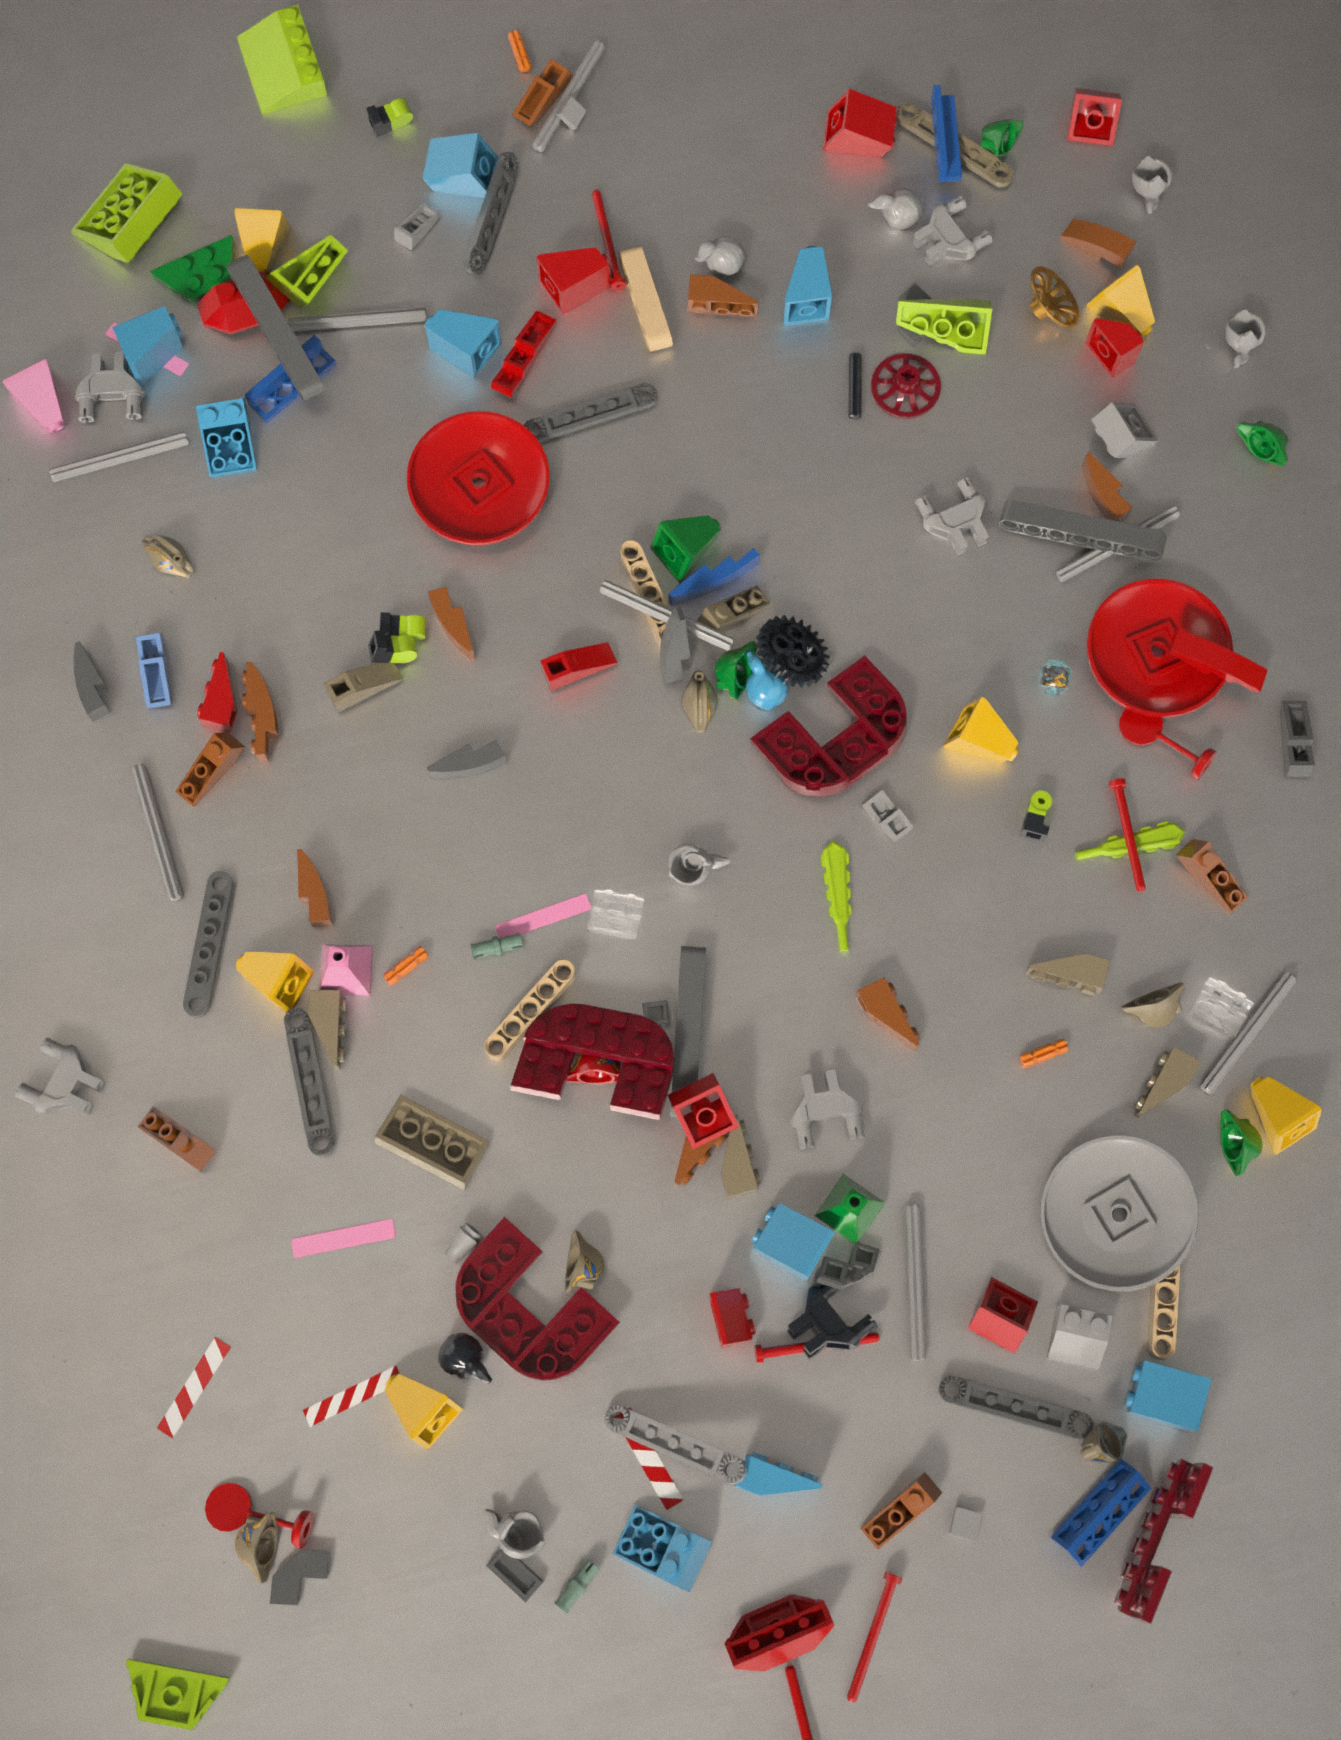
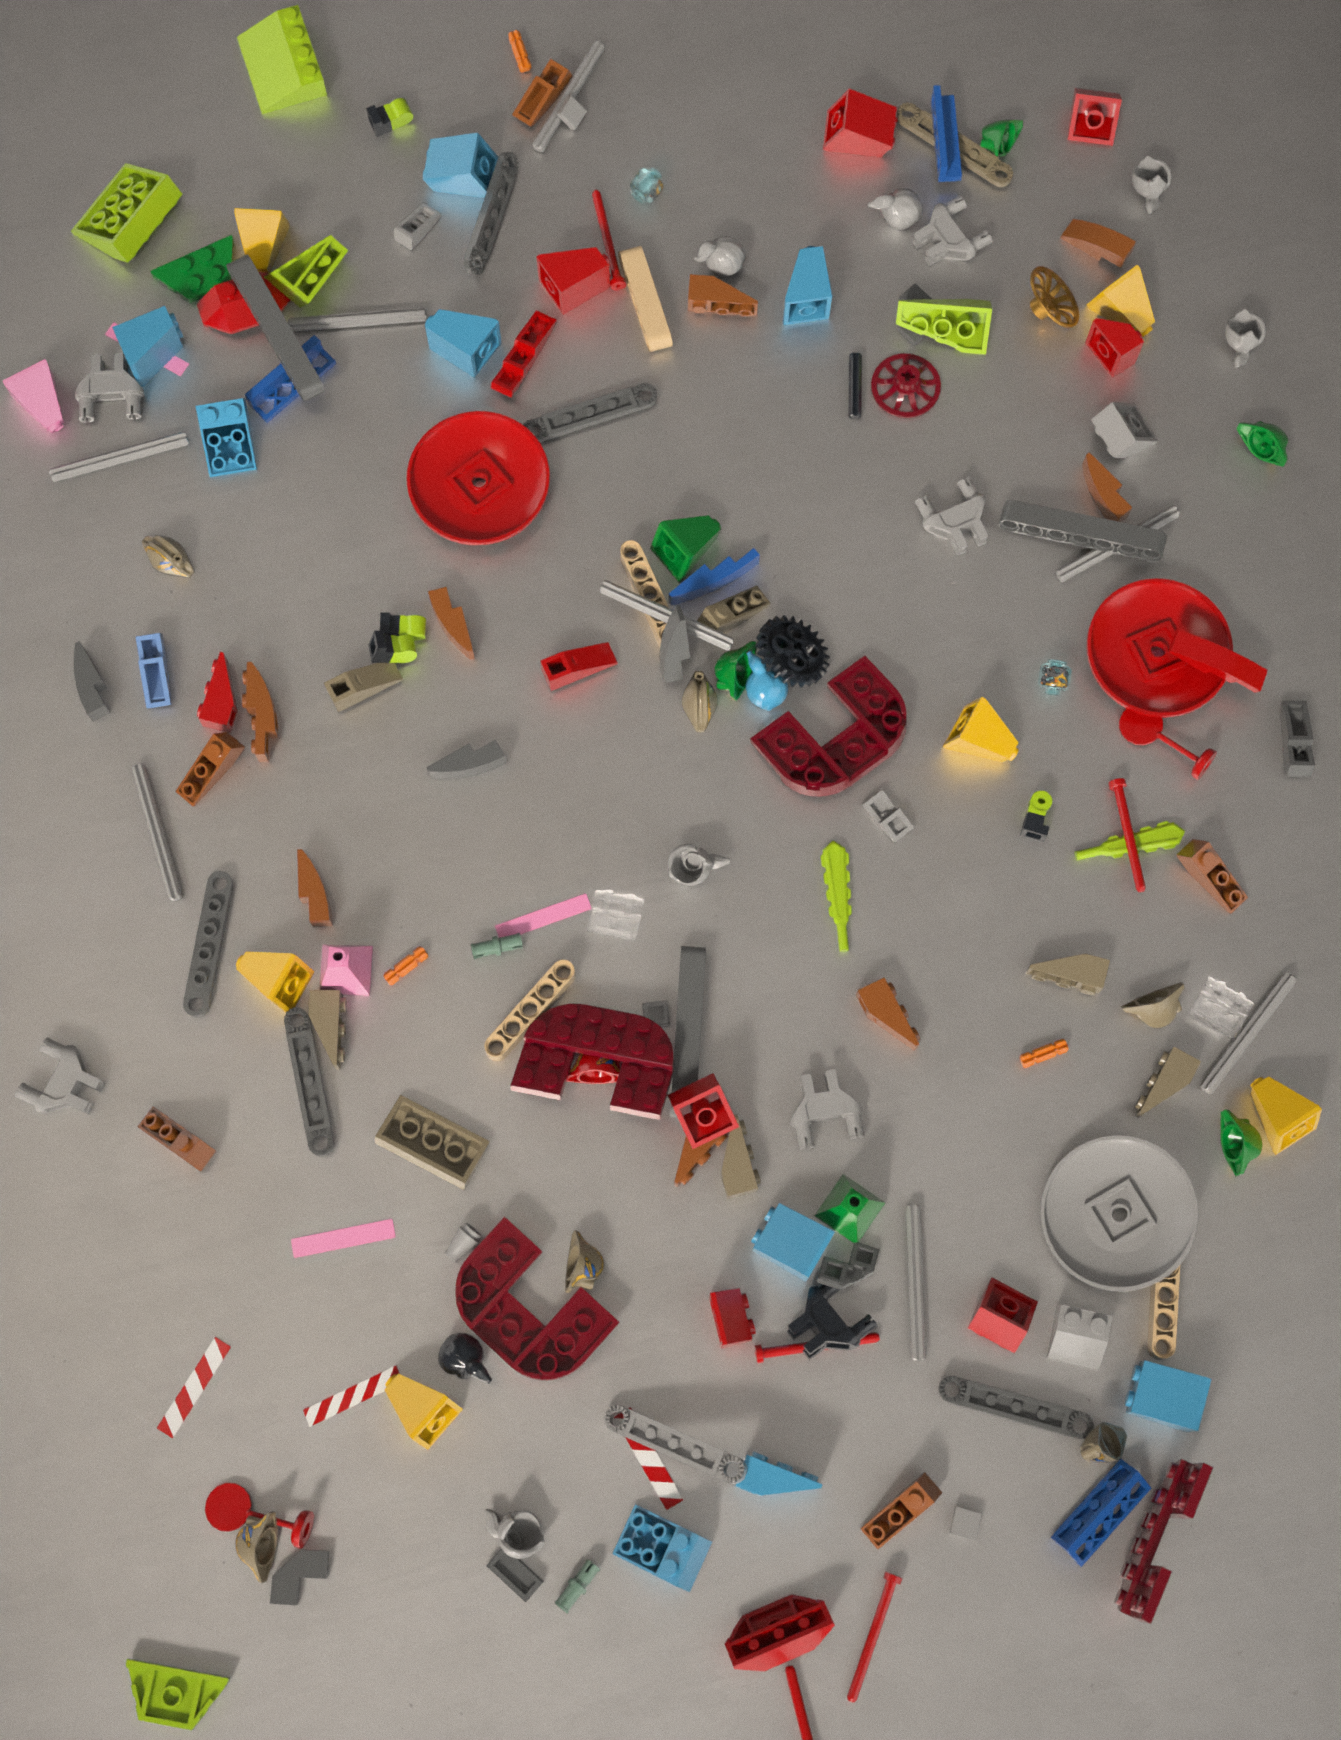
none -> clear light blue head [630,168,664,204]

